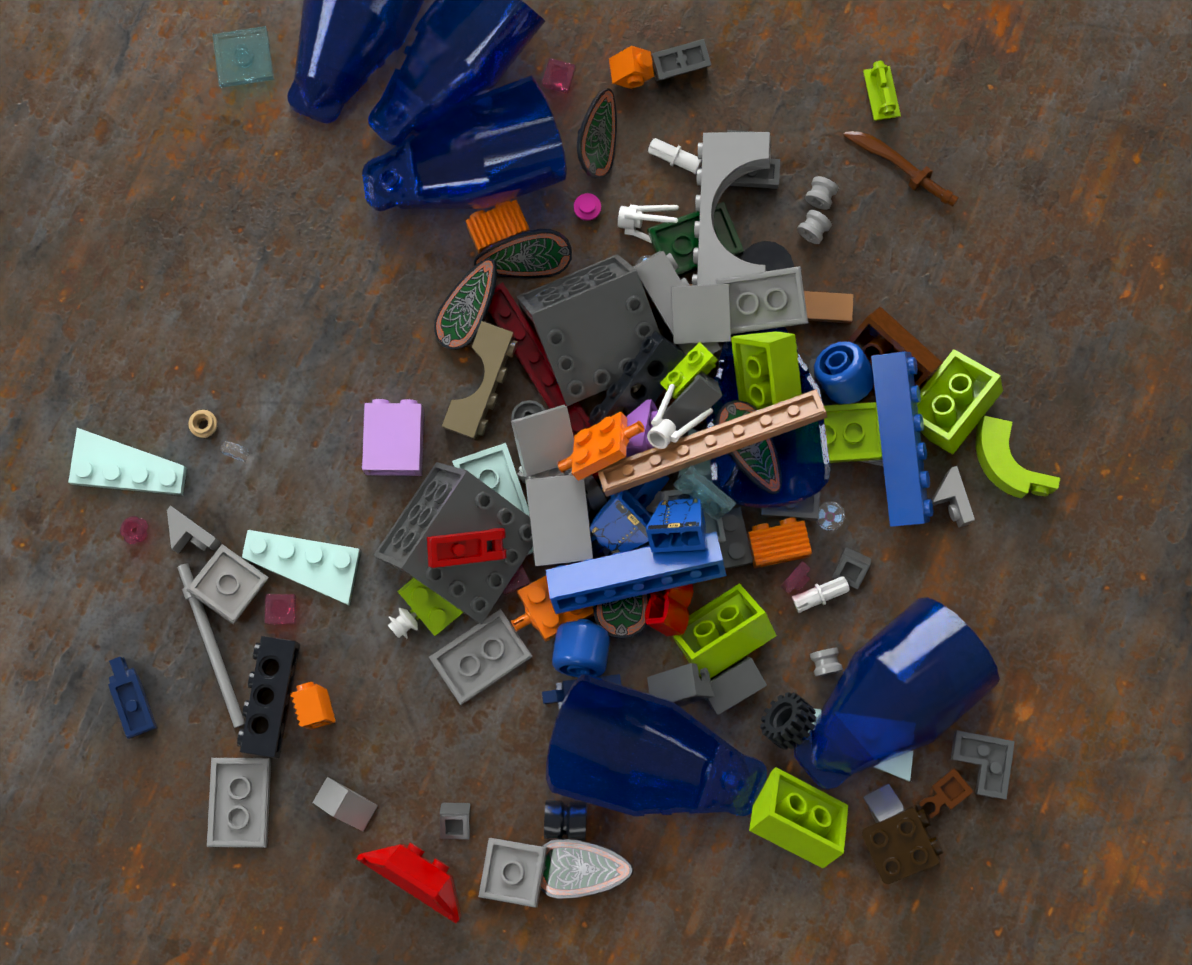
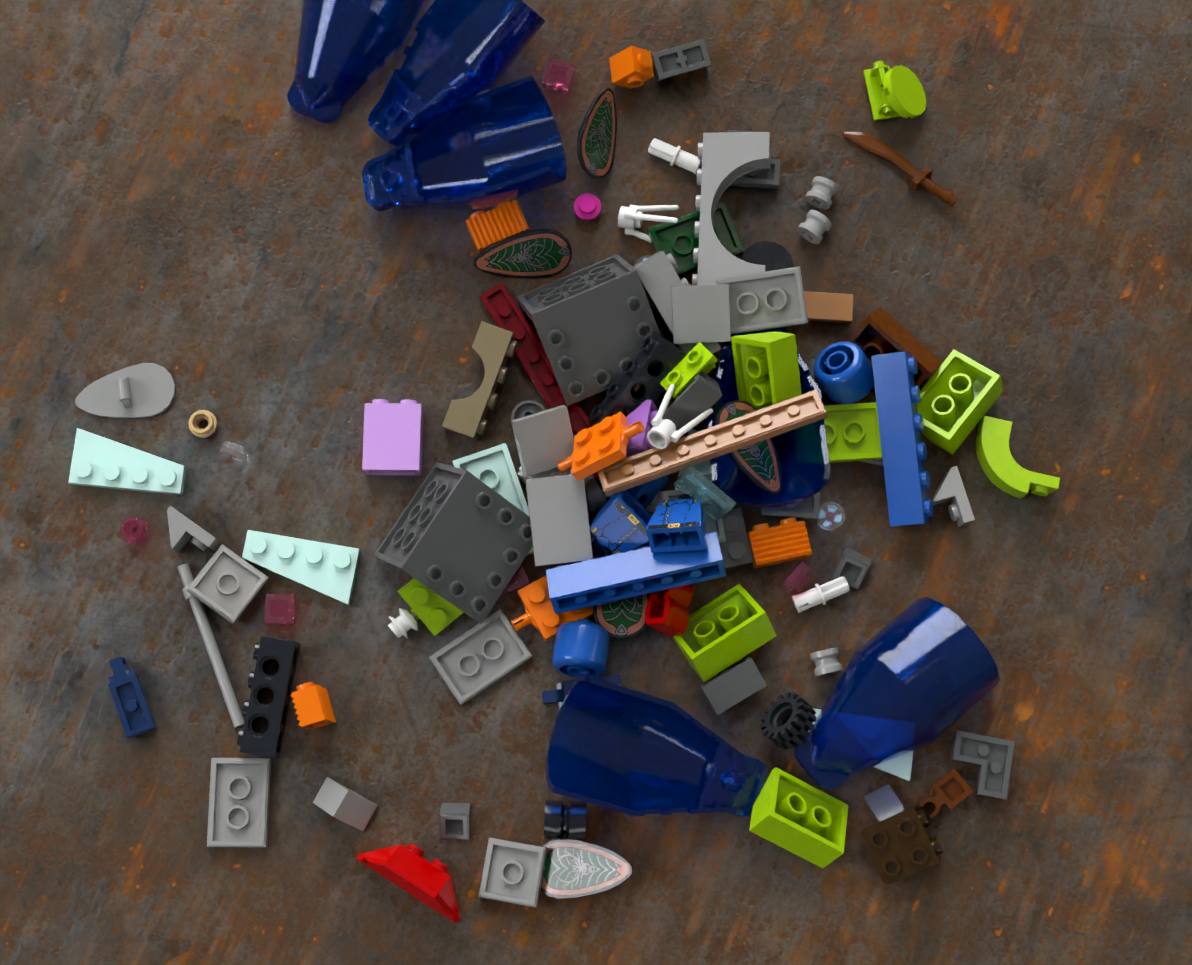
clear light blue plate [212,26,274,88] -> none
red plate [427,528,507,568] -> none
shield [434,258,497,350] -> none
dark grey hinge [647,663,715,710] -> none
none -> light grey shield [75,363,176,419]
none -> lime tile [883,65,926,119]

